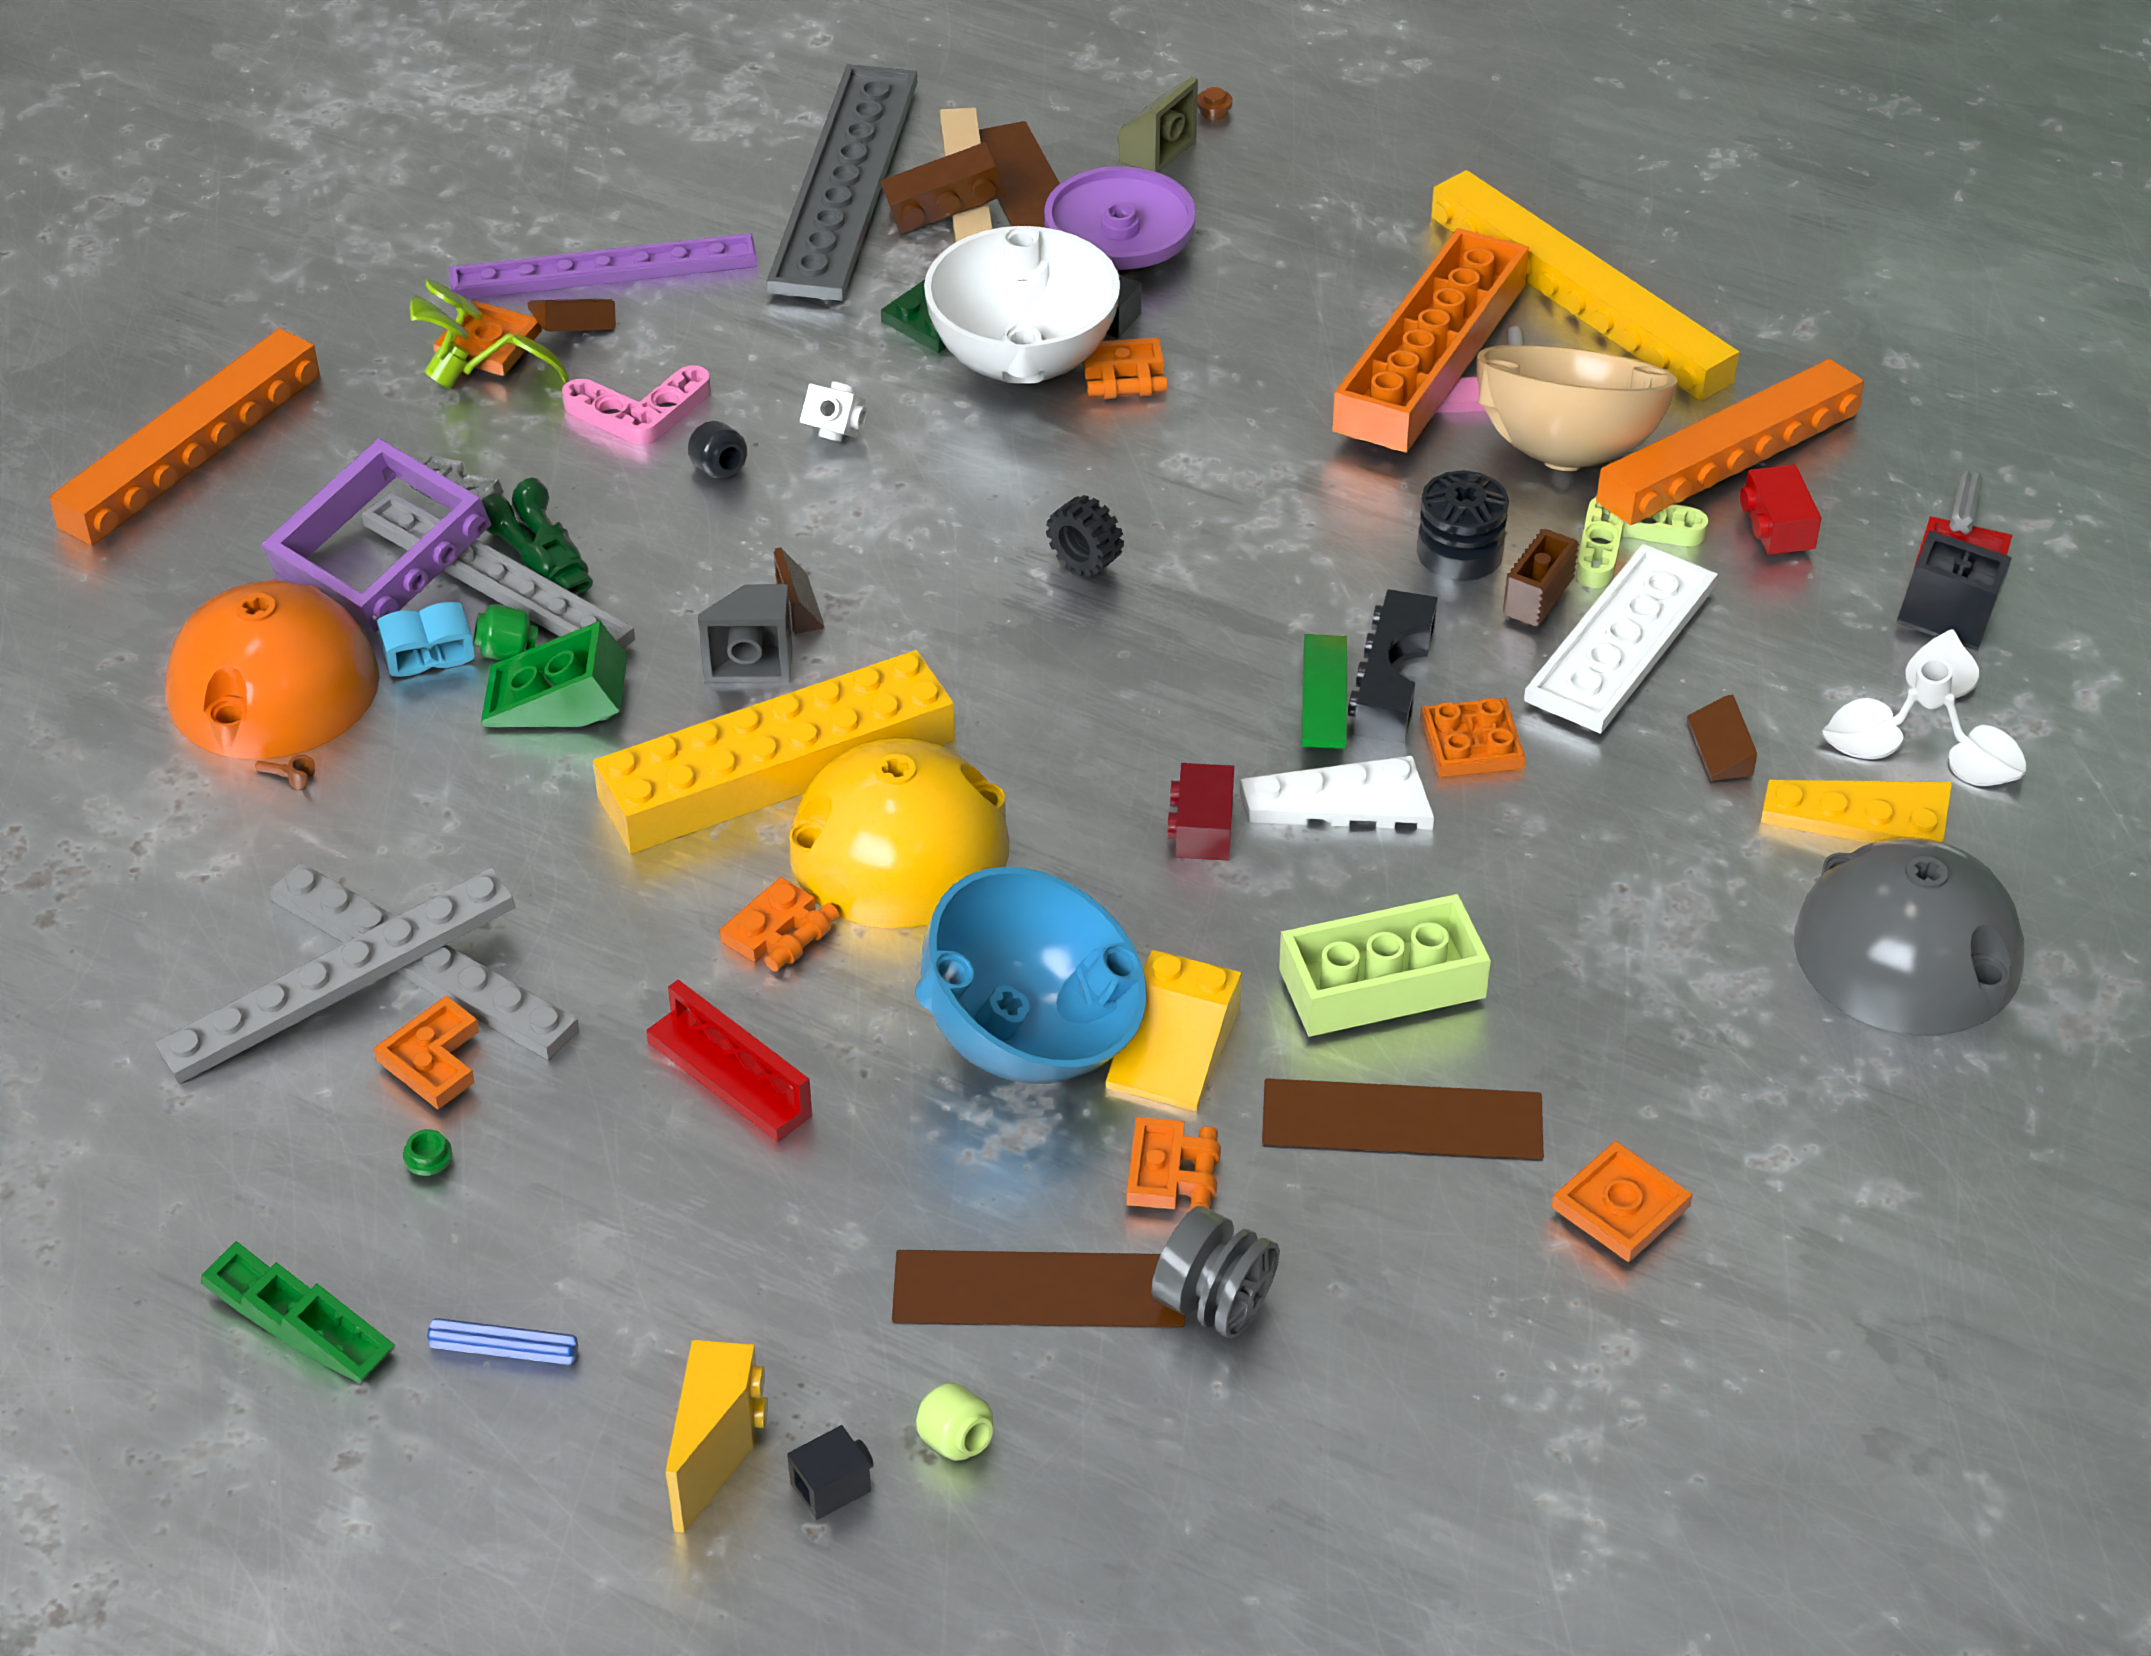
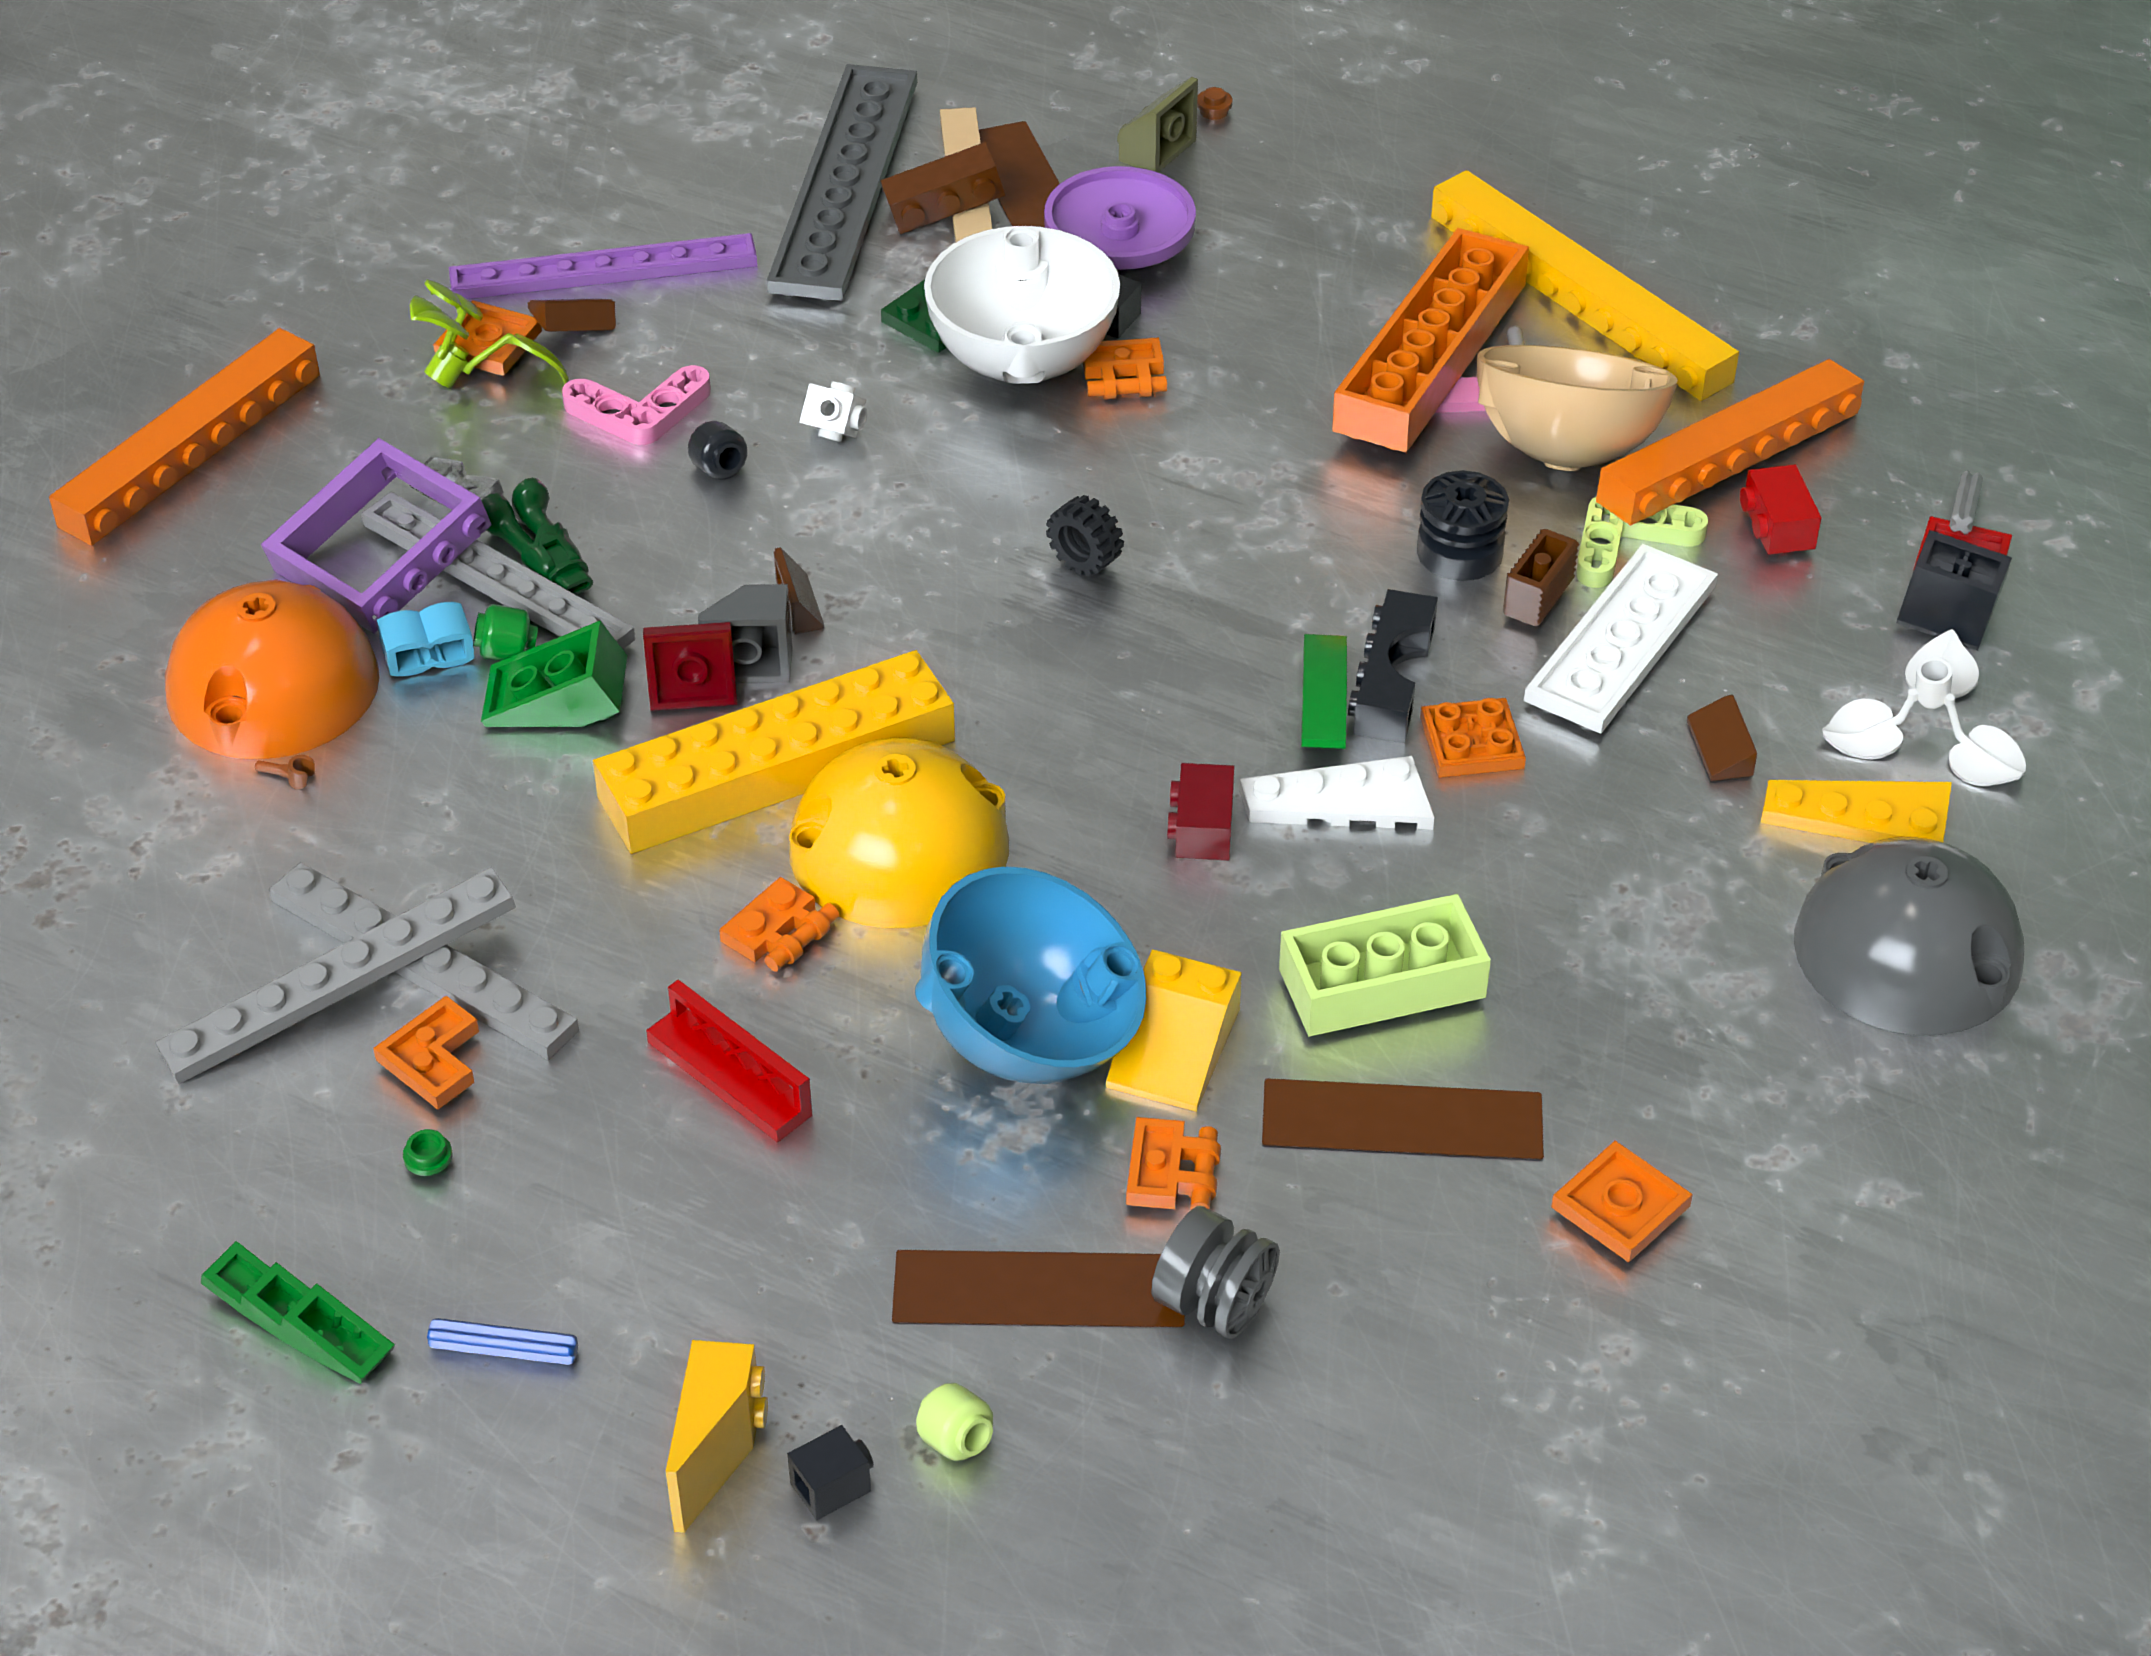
none -> dark red plate [643,622,737,711]

